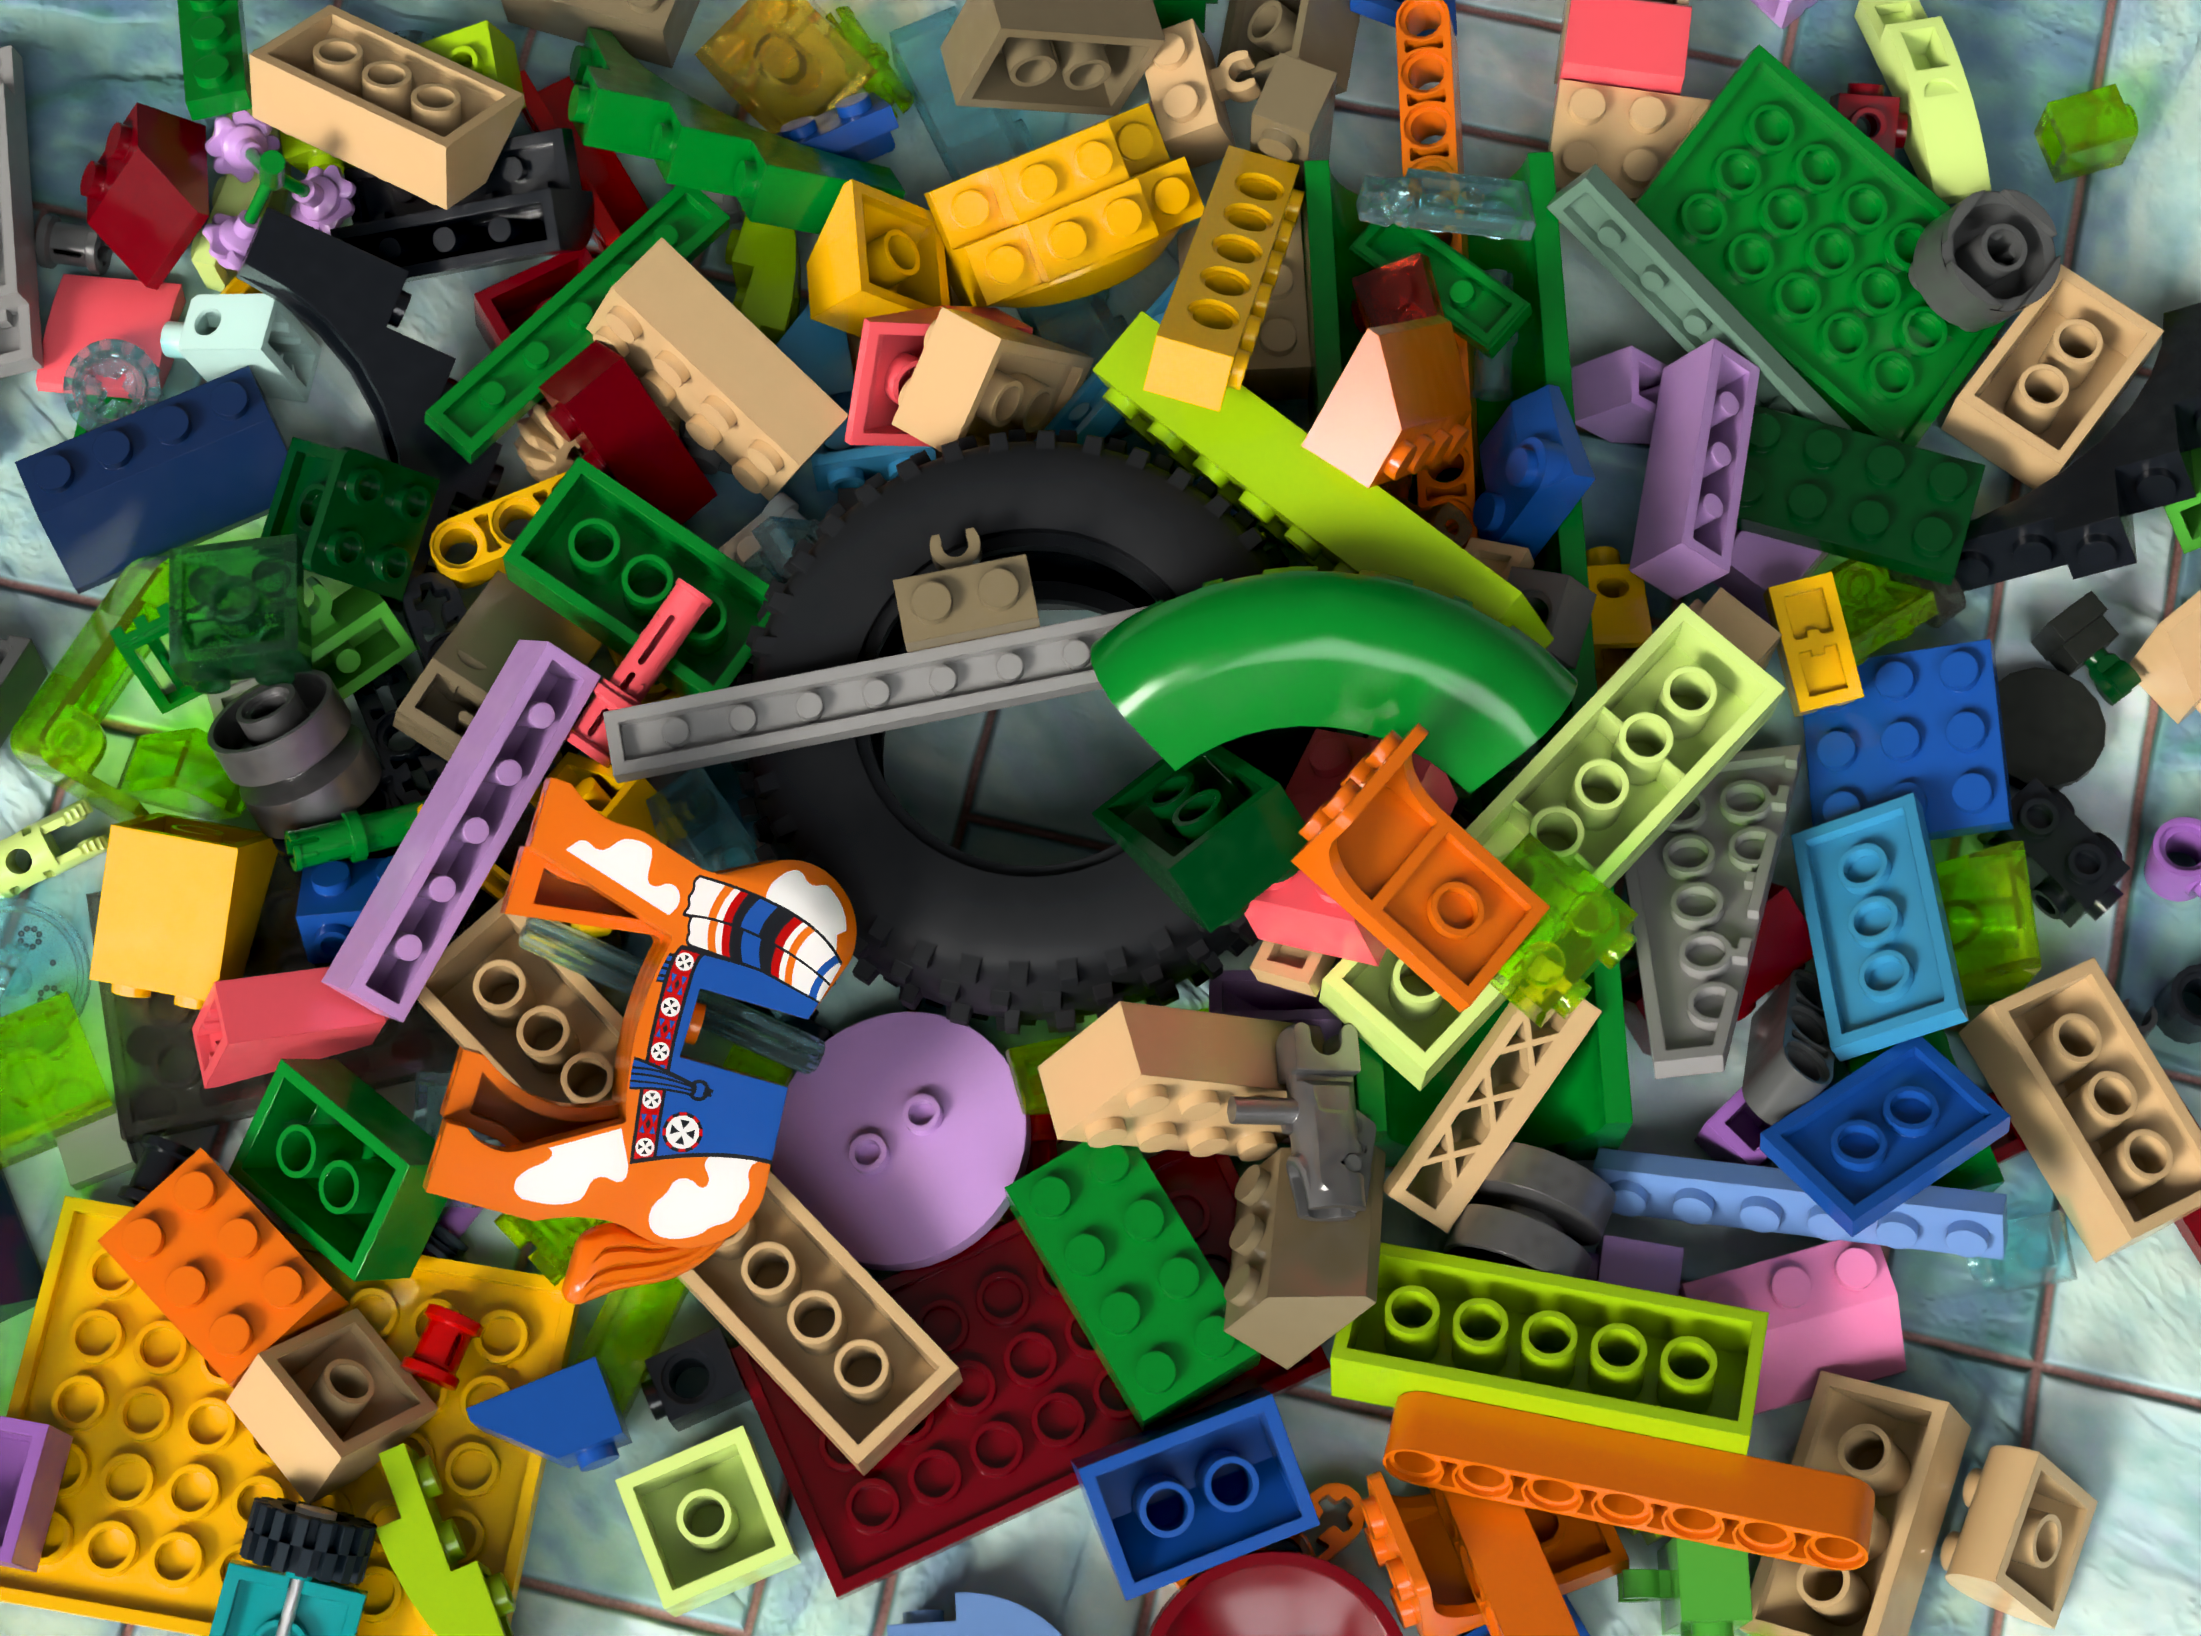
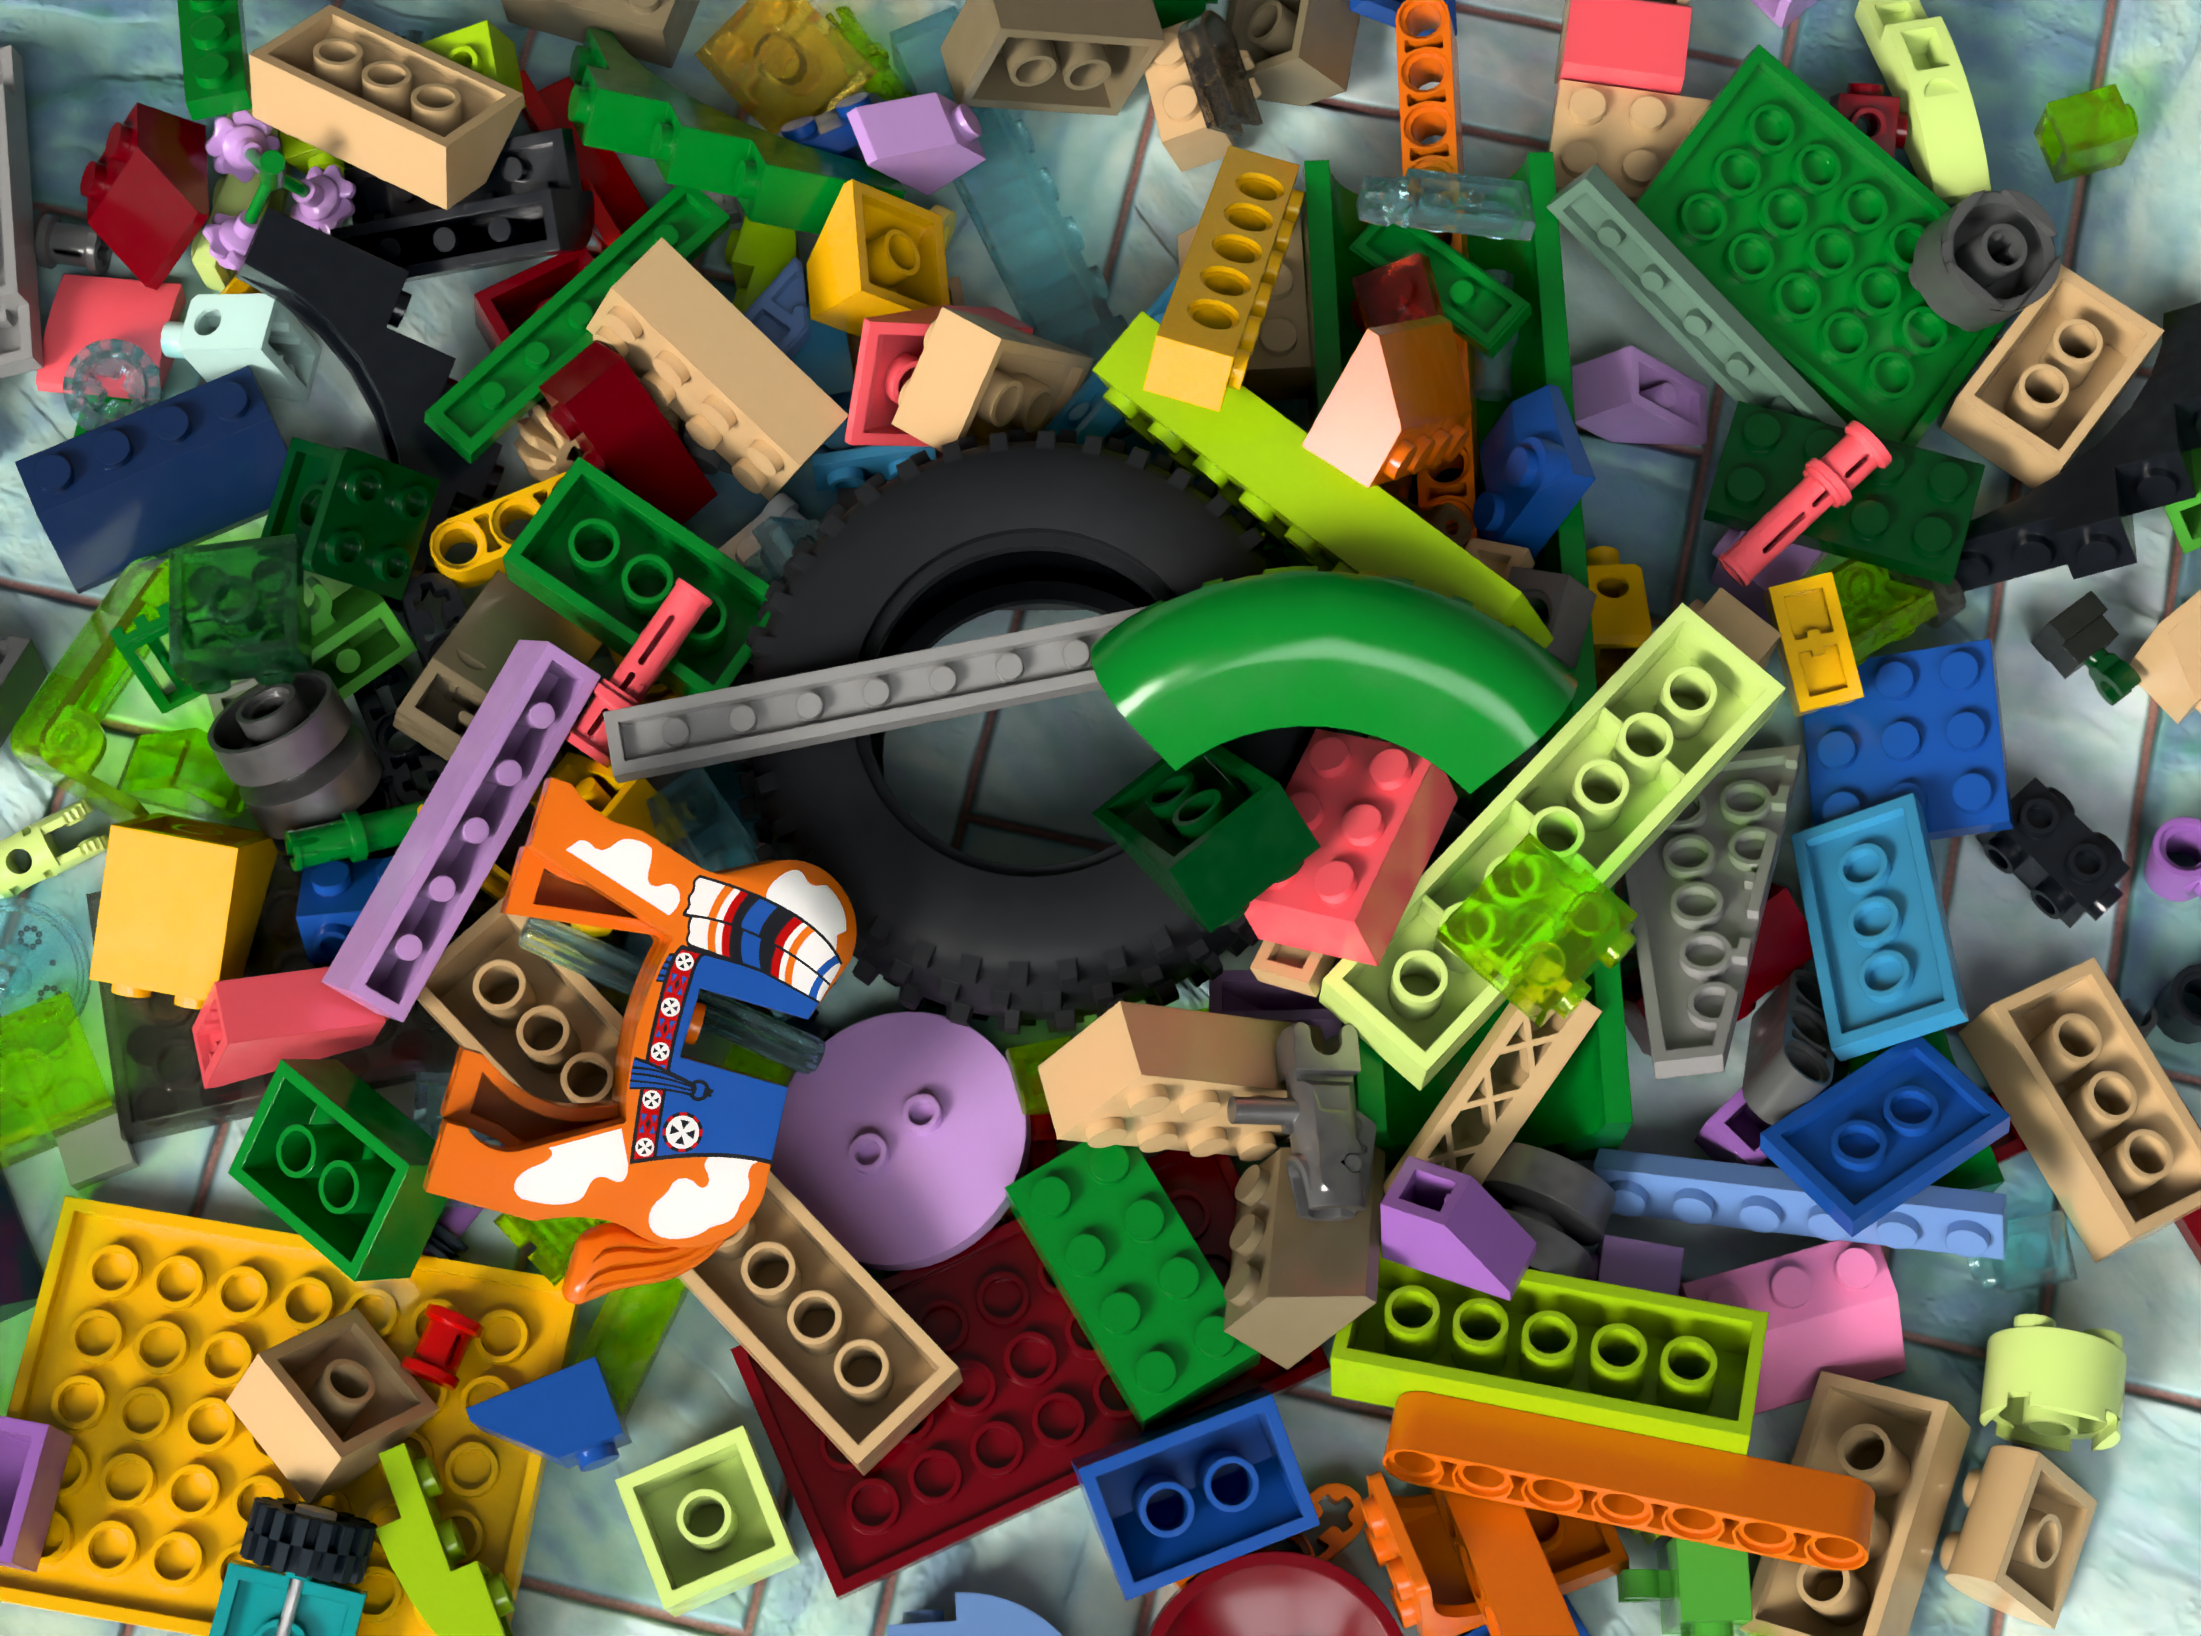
orange brick [98,1147,350,1389] -> none
black bush [117,1133,196,1205] -> none
black brick [641,1327,751,1432] -> none
dark tan brick [893,528,1040,653] -> none
yellow piece [924,103,1204,308] -> none
dark tan brick [1250,52,1338,191] -> none
orange bracket [1291,723,1550,1013] -> none
lavender brick [1629,338,1760,600] -> none
clear neon green slope [1935,841,2042,1006] -> none
pearl dark grey tile [1998,667,2106,790] -> none
none -> medium blue tile [743,257,811,359]
none -> lavender slope [846,92,987,196]
none -> clear smoke piece [1177,10,1263,137]
none -> medium lavender slope [1380,1155,1537,1301]
none -> coral pin [1717,420,1892,588]
none -> yellowish green brick [1979,1314,2127,1452]

